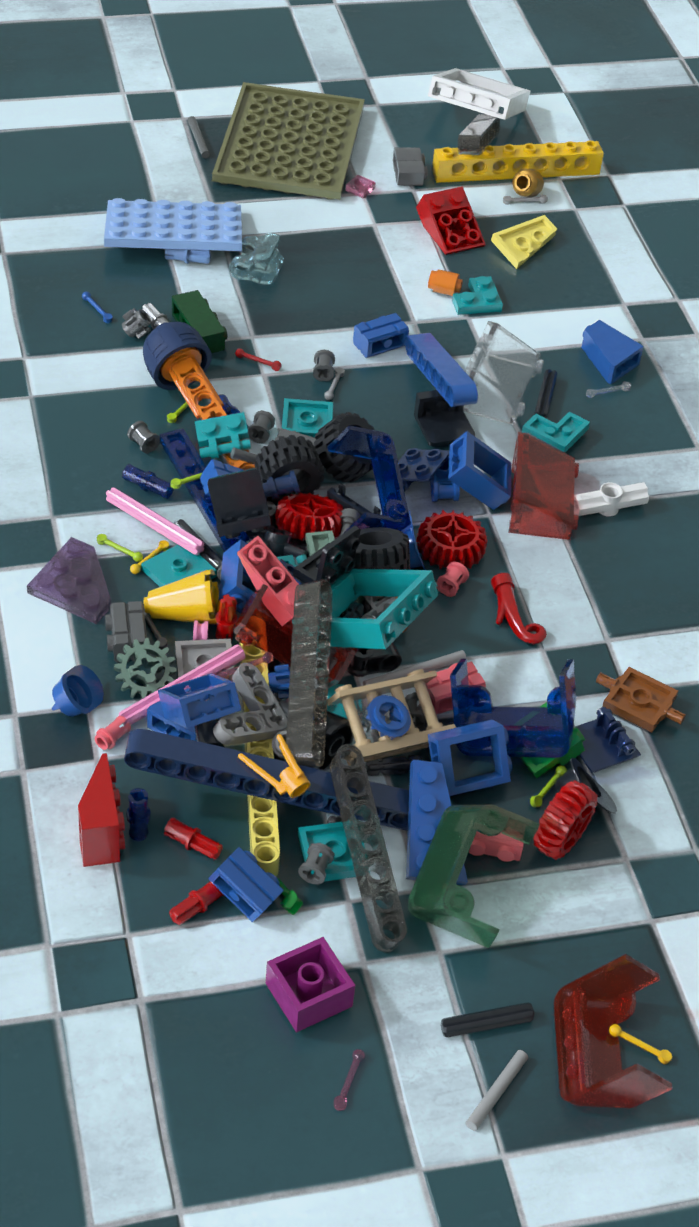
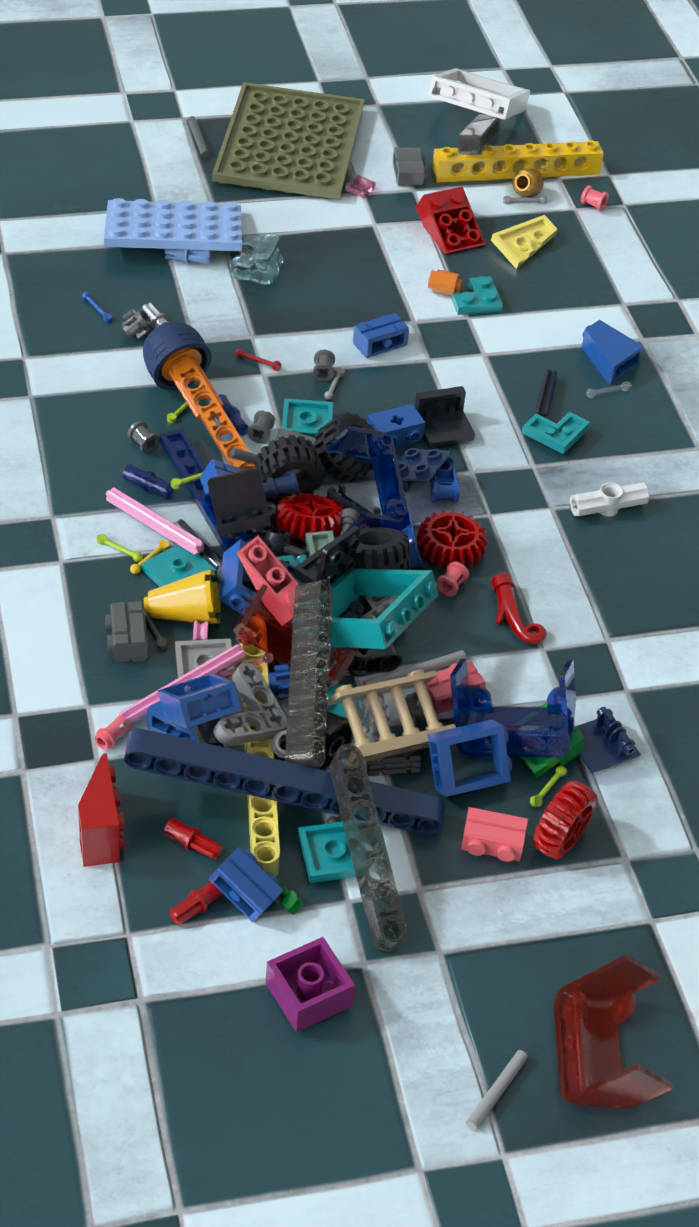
clear purple plate [27,537,111,624] -> none
blue piece [51,665,104,717] -> none
sand green gear [114,638,176,699] -> none
clear blue pin [126,788,151,841] -> none
dark green brick [172,290,228,353] -> none
teal plate [195,412,251,459] -> none
red axle [215,594,238,640] -> none
light orange plant [238,734,311,798] -> none
dark grey bush [298,843,335,884] -> none
clear pink hinge [333,1049,365,1111] -> none
blue gear [366,695,411,740] -> none
blue beam [405,333,478,407] -> none
blue wing [406,760,468,886] -> none
clear green windscreen [407,805,540,948] -> none
black axle [441,1002,534,1037] -> none
blue window [448,431,512,510] -> none
clear windscreen [463,321,544,425] -> none
clear red windscreen [508,432,579,540] -> none
black piece [555,757,617,814] -> none
dark orange plate [596,667,686,733] -> none
yellow hinge [609,1024,672,1064] -> none
none -> blue brick [367,404,425,451]
none -> coral bush [580,185,609,211]

